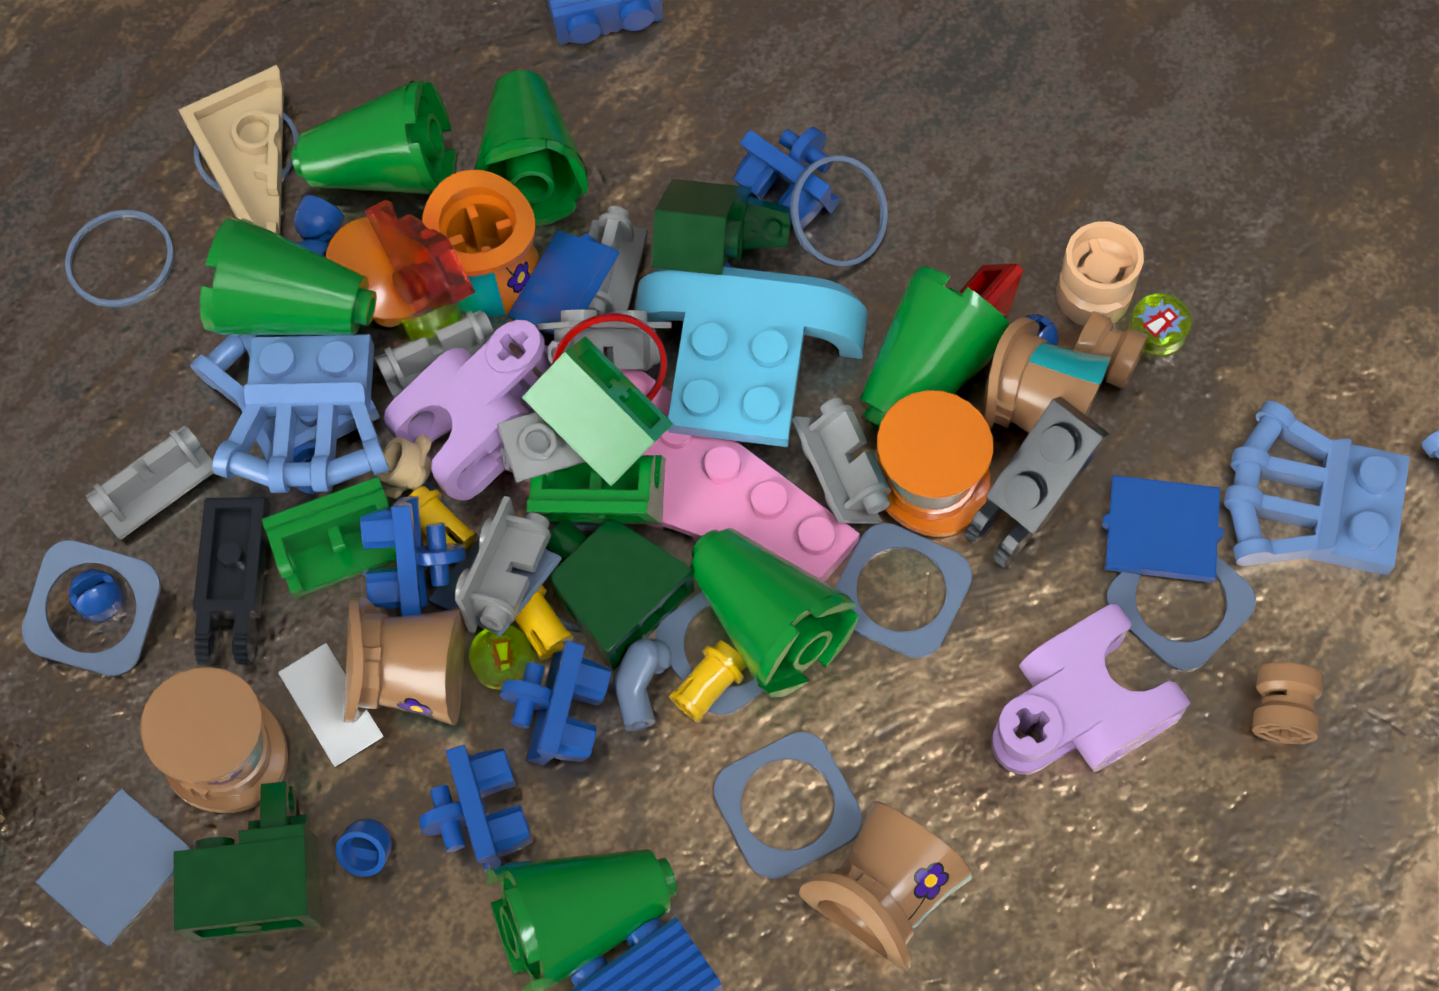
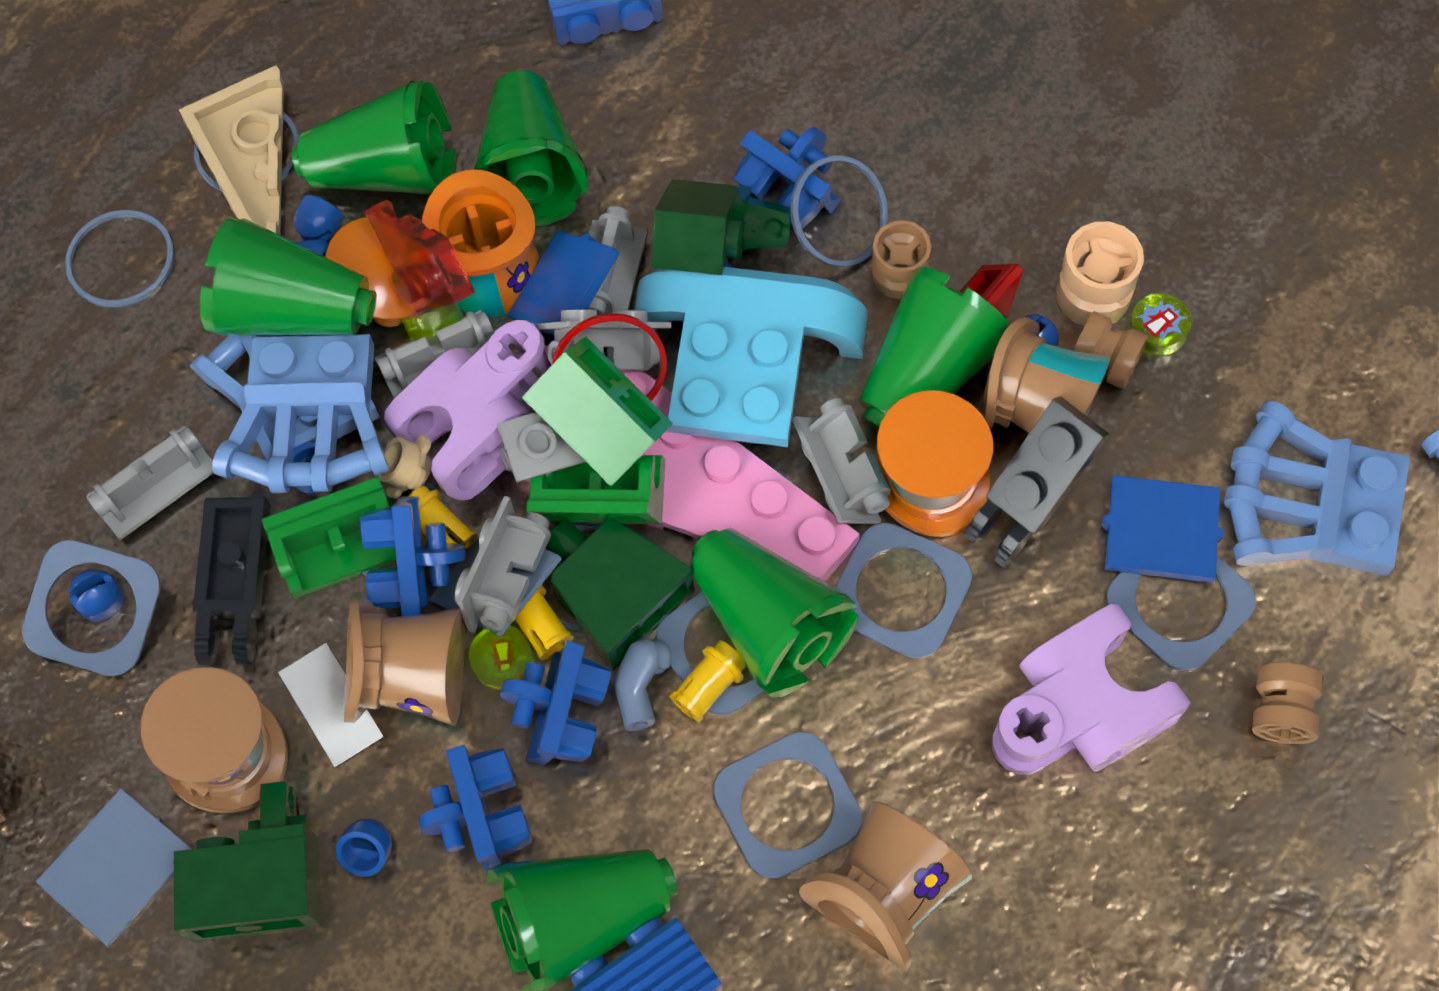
none -> medium nougat wheel [871,220,932,299]

